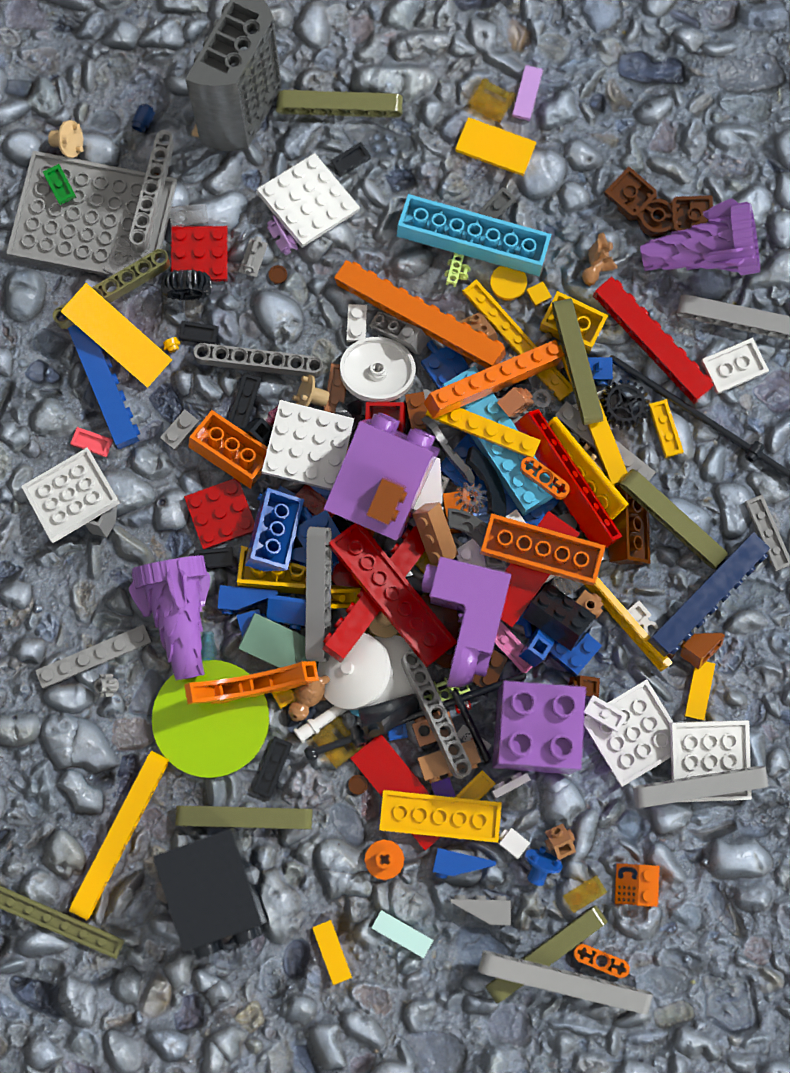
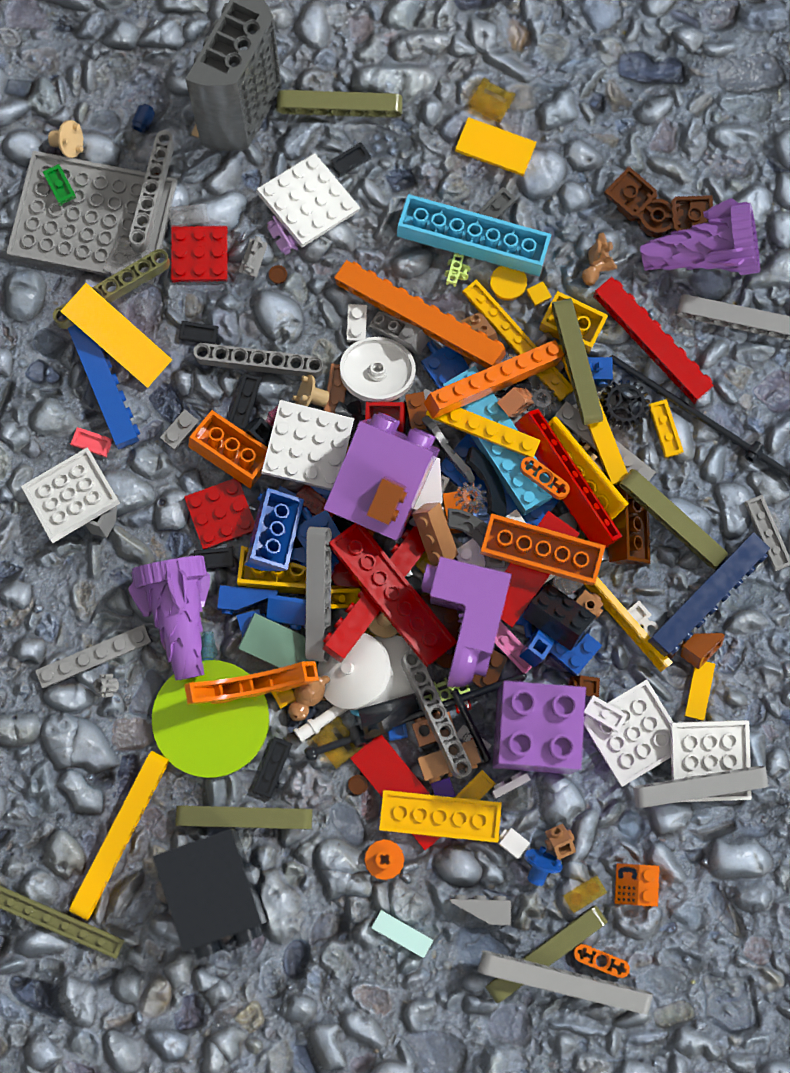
black gear [161,269,212,301] -> none
yellow plate [163,337,180,353] -> none
yellow tile [312,920,352,985] -> none
blue slope [432,848,496,879] -> none
lavender tile [512,65,543,121] -> none
white plate [701,338,769,394] -> none

